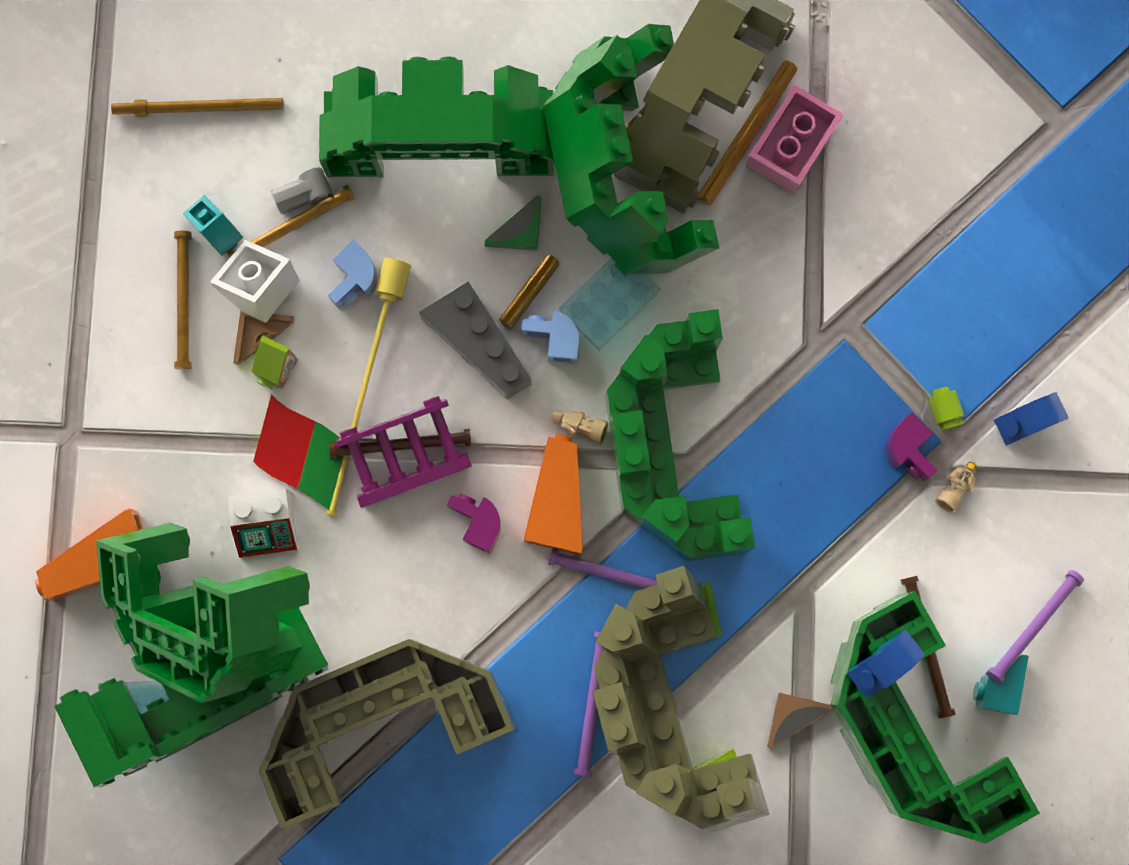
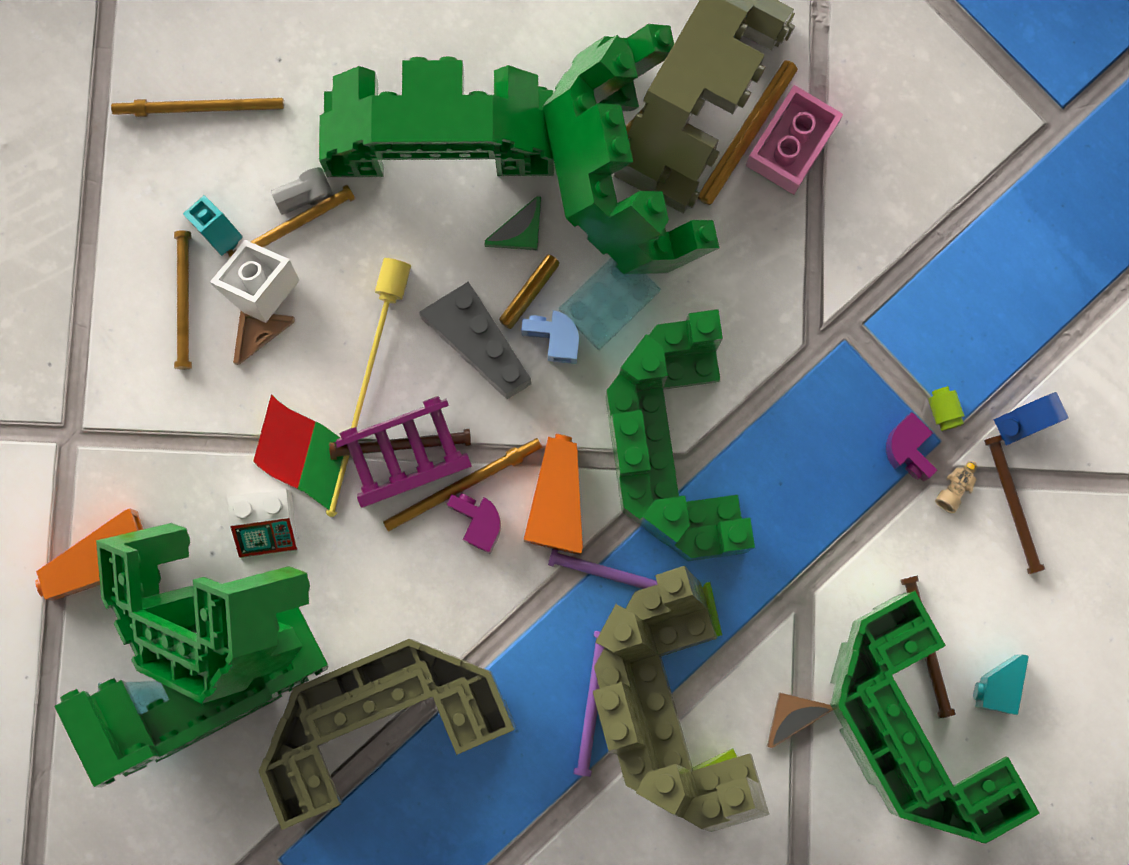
lime slope [252,335,298,390] -> none
light blue brick [328,239,377,310] -> none
tan piece [551,411,608,444] -> none
blue brick [847,629,925,699] -> none
medium lavender bar [986,570,1084,684] -> none
none -> pearl gold bar [383,438,543,532]
none -> reddish brown bar [984,435,1046,574]

